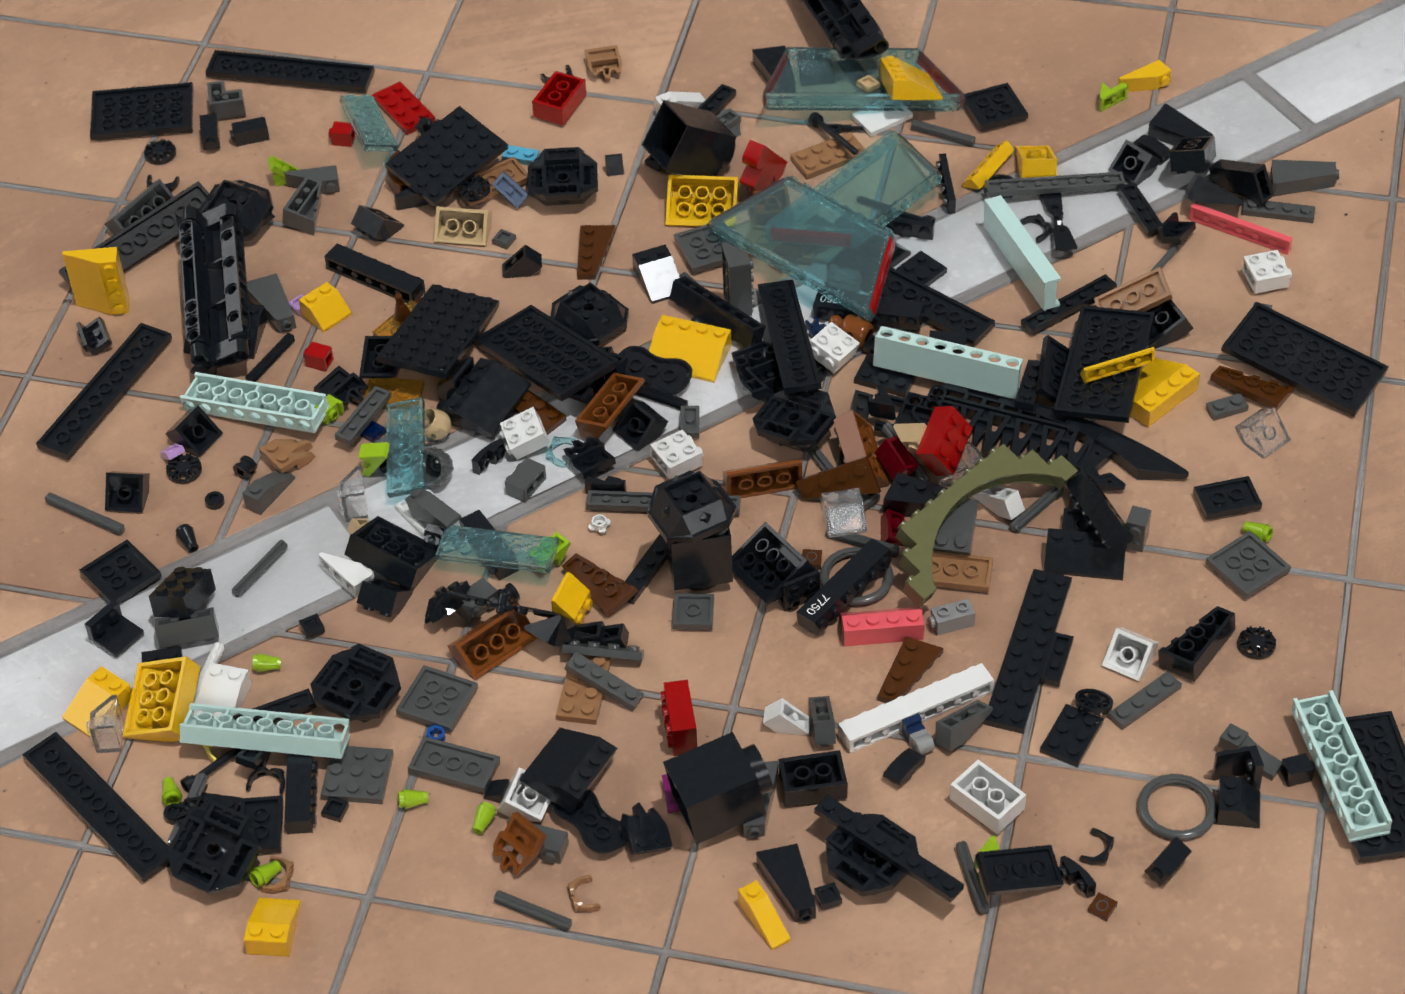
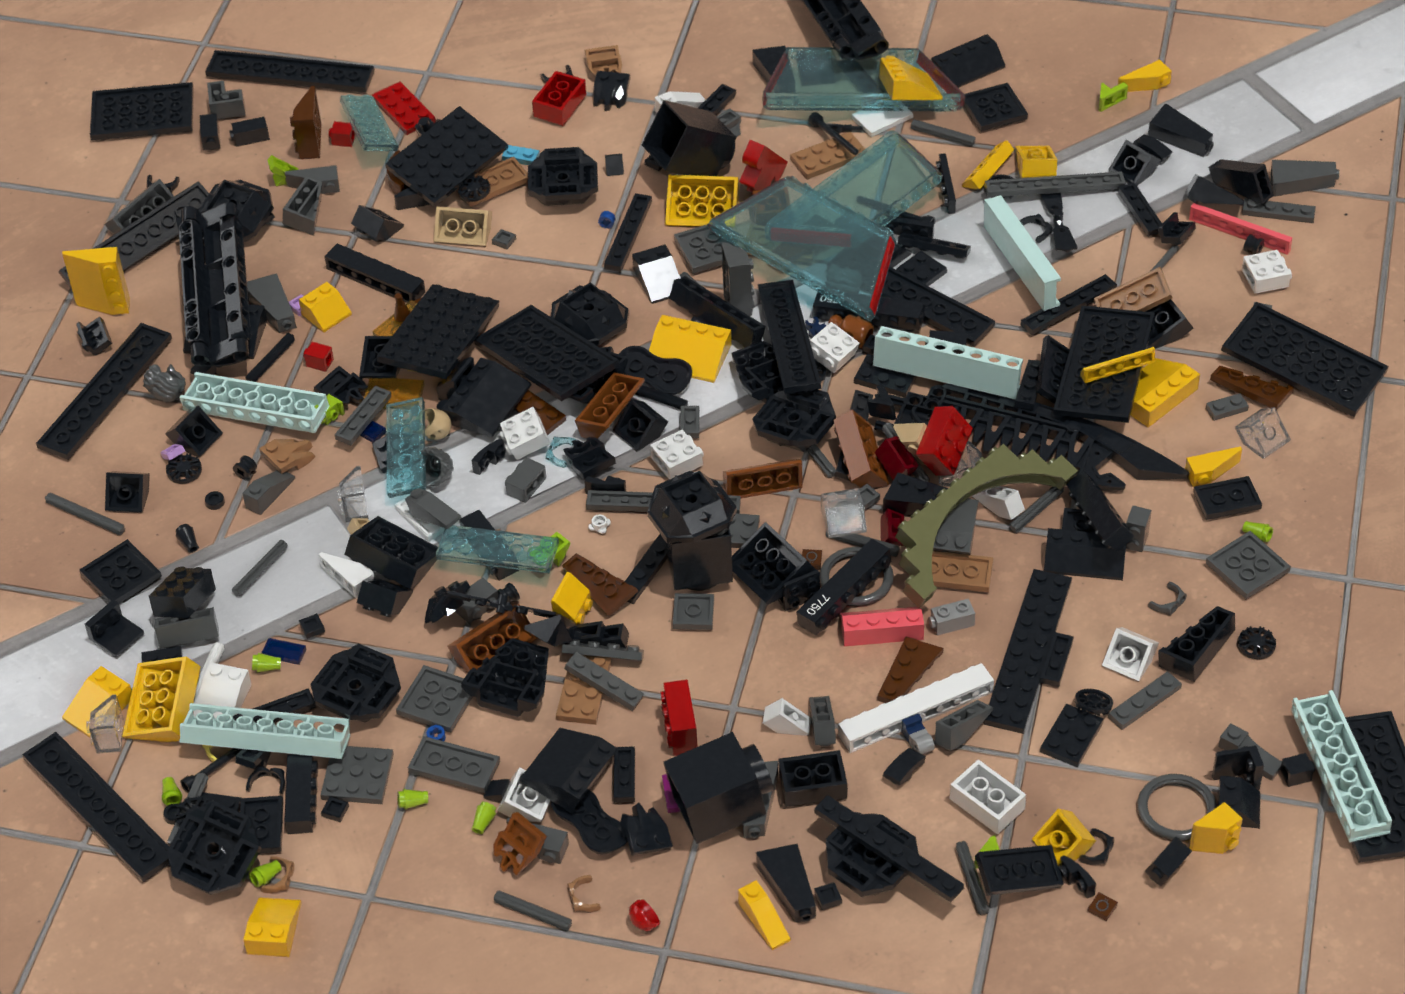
black wheel [144,139,176,164] -> none
lime slope [358,442,390,477] -> none
black tile [423,523,446,547] -> none
sand blue plate [492,172,529,208] -> none
black slope [502,244,542,278] -> none
reddish brown wing [577,225,616,280] -> none
reddish brown wing [796,456,881,499] -> none
tan tile [856,75,880,94] -> none
black brick [1169,136,1216,174] -> none
none -> dark grey hair [143,364,186,403]
none -> clear blue tile [262,638,307,665]
none -> reddish brown slope [290,86,322,159]
none -> black wedge [461,638,549,717]
none -> black plate [593,71,630,111]
none -> blue bush [598,211,616,229]
none -> black plate [604,193,652,272]
none -> black plate [614,746,635,802]
none -> red hair [629,899,660,931]
none -> dark grey plate [729,513,760,548]
none -> black plate [897,232,971,258]
none -> black slope [931,34,1005,88]
none -> yellow slope [1032,809,1096,867]
none -> dark grey cap [1148,582,1187,615]
none -> yellow slope [1185,446,1242,487]
none -> yellow slope [1189,802,1243,854]
none -> black wheel [1243,234,1265,254]

